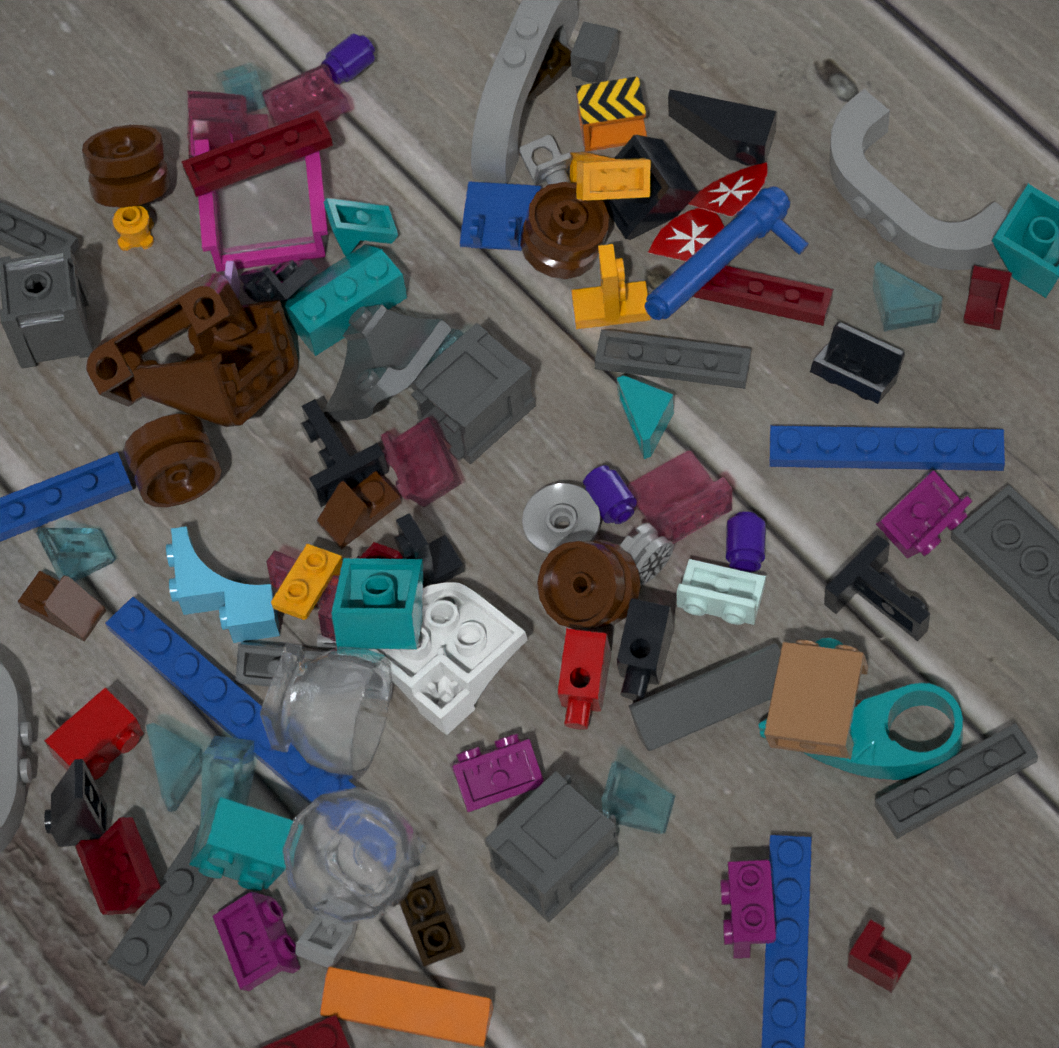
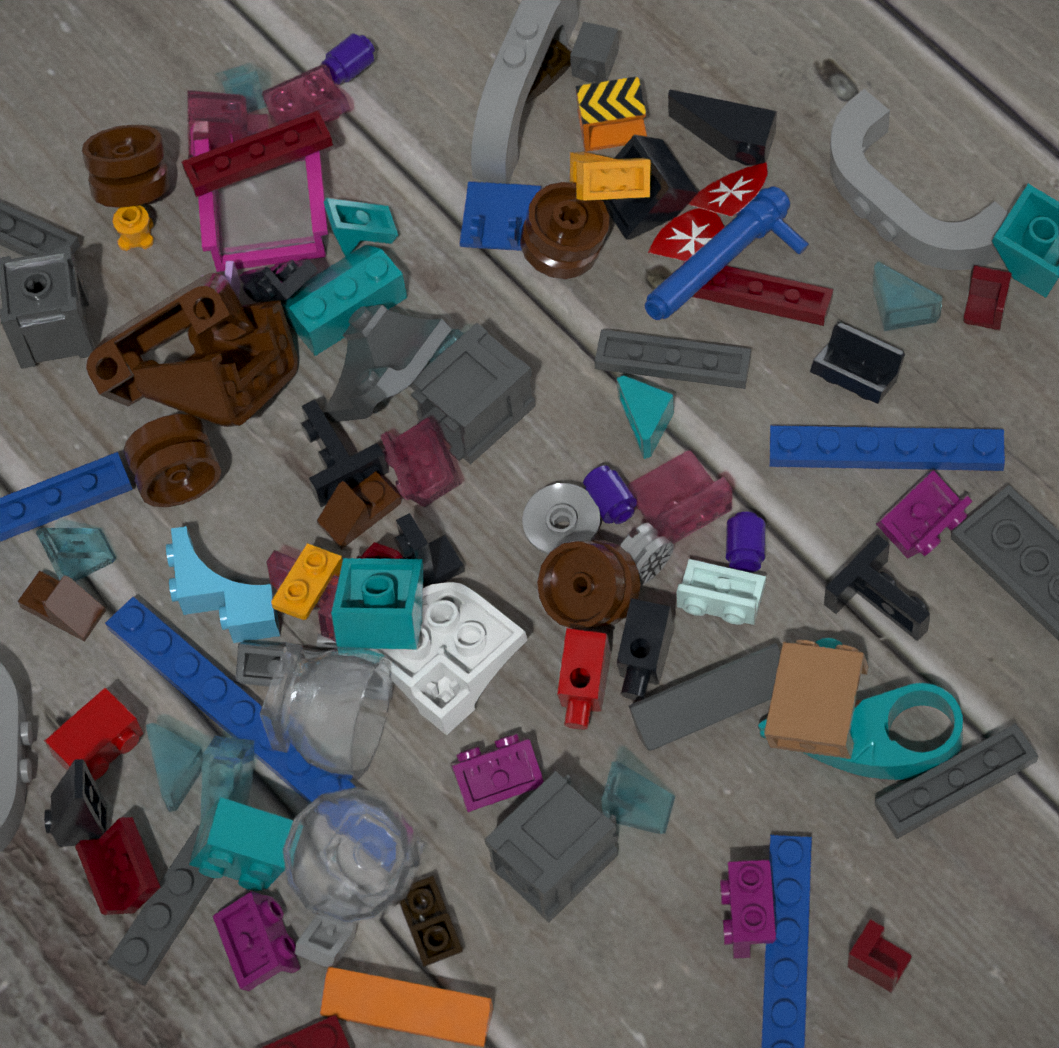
light grey bracket [519,135,572,185] -> none
light orange bracket [571,244,651,329] -> none

